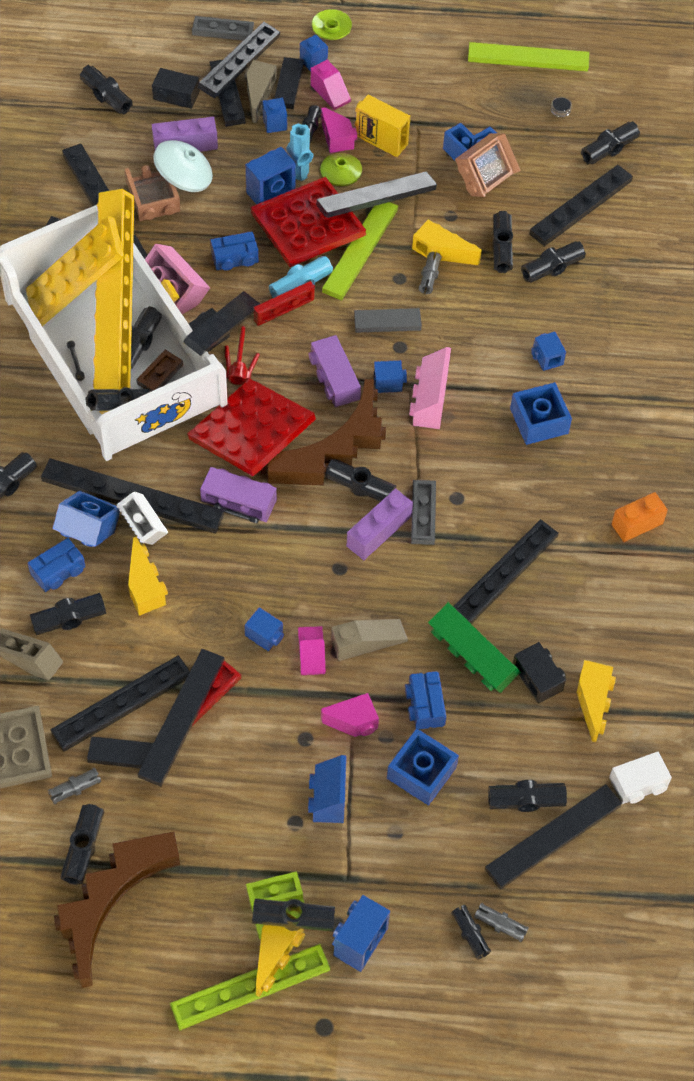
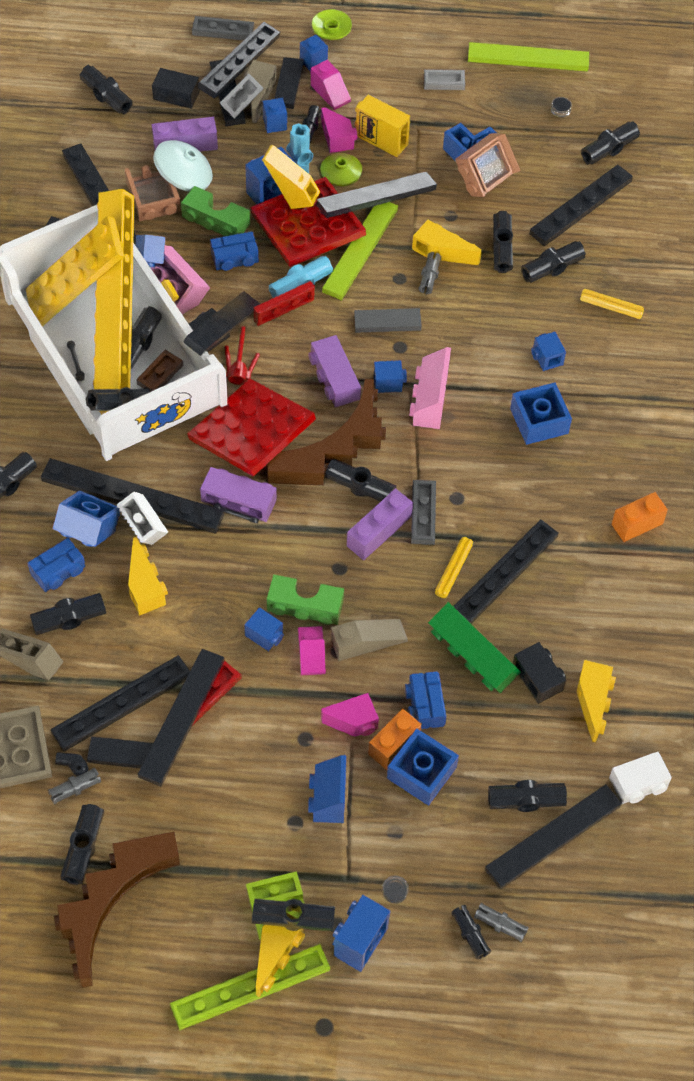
none -> black arm [55,752,88,776]
none -> brick [135,235,165,268]
none -> bright green arch [181,186,250,237]
none -> light grey slope [220,73,264,119]
none -> yellow slope [262,145,320,209]
none -> bright green arch [267,574,344,625]
none -> orange brick [368,709,422,770]
none -> clear tile [382,876,409,904]
none -> light grey tile [424,70,465,90]
none -> yellow axle [435,537,473,598]
none -> yellow axle [580,288,644,319]

